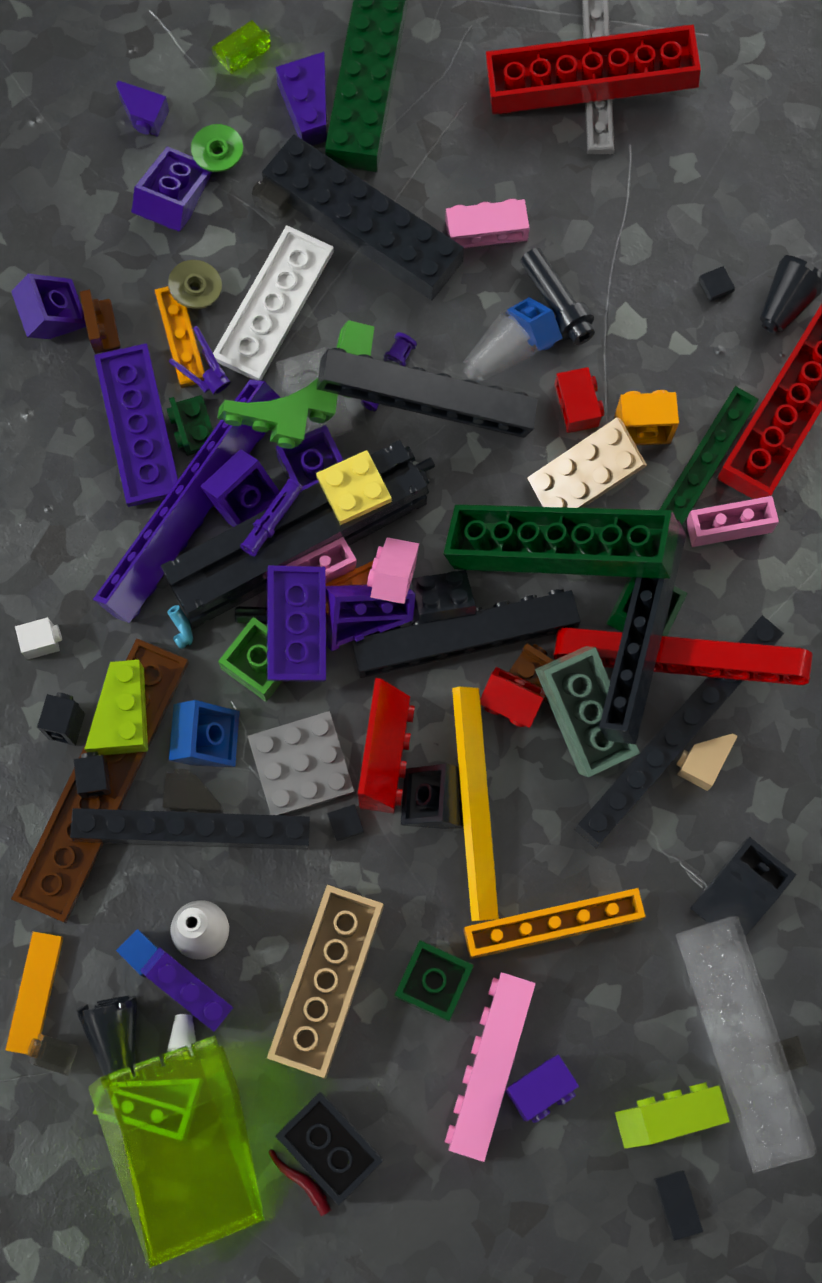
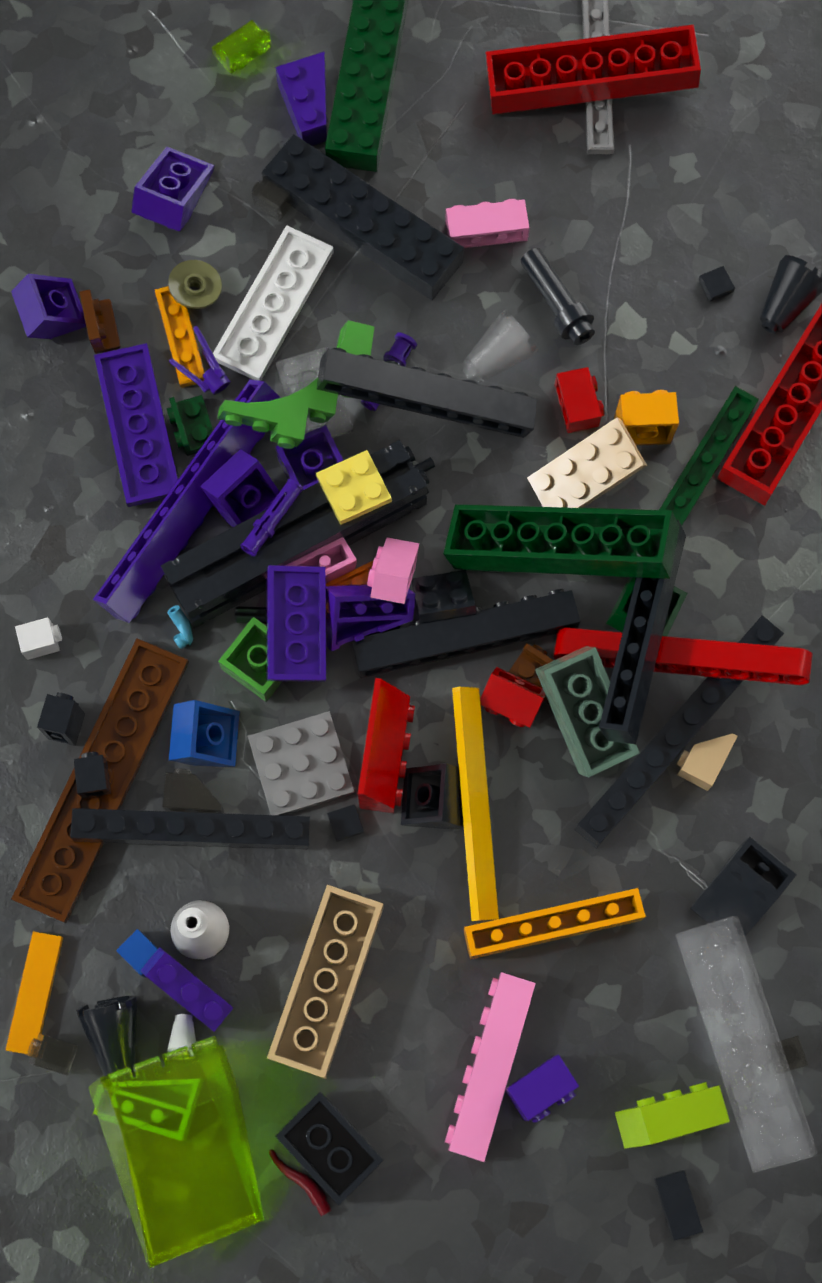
lime wedge [85,660,148,755] -> none
dark purple slope [116,80,169,136] -> none
bright green dish [191,124,243,172] -> none
dark green brick [394,940,474,1023] -> none
blue slope [507,297,563,351] -> none
bright pink brick [685,496,779,547] -> none

